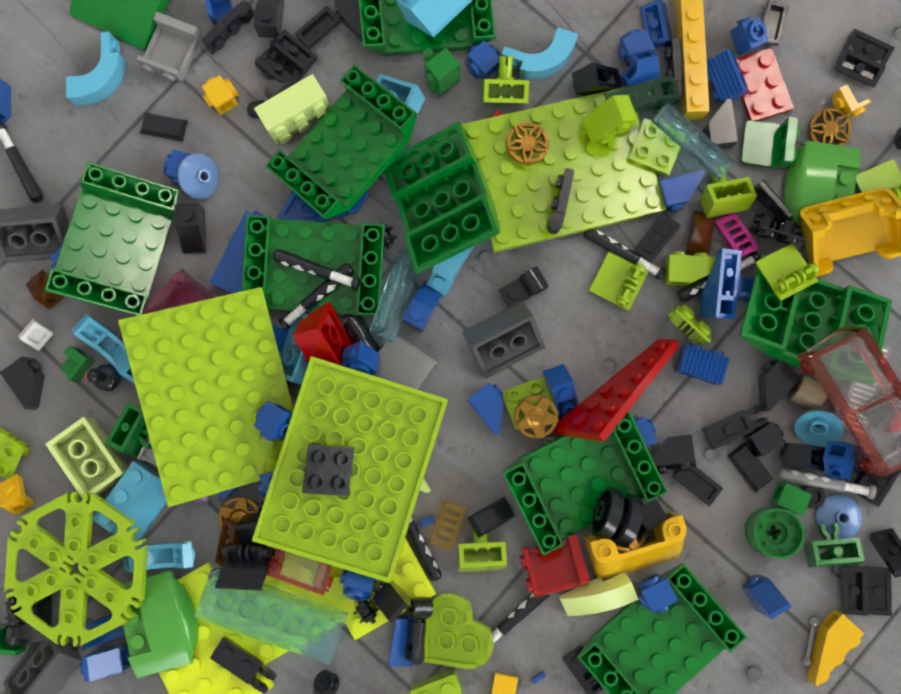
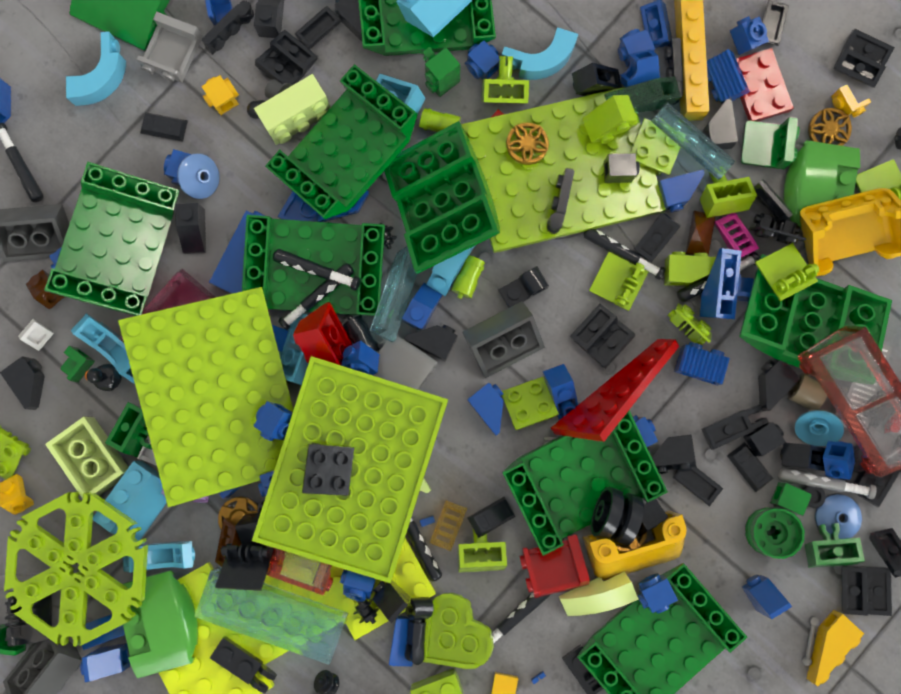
pearl gold wheel [514,395,558,439] -> none
none -> black slope [405,325,458,362]
none -> lime piece [419,108,461,132]
none -> lime piece [451,255,485,299]
none -> black slope [570,304,635,369]
none -> brick [604,153,640,183]

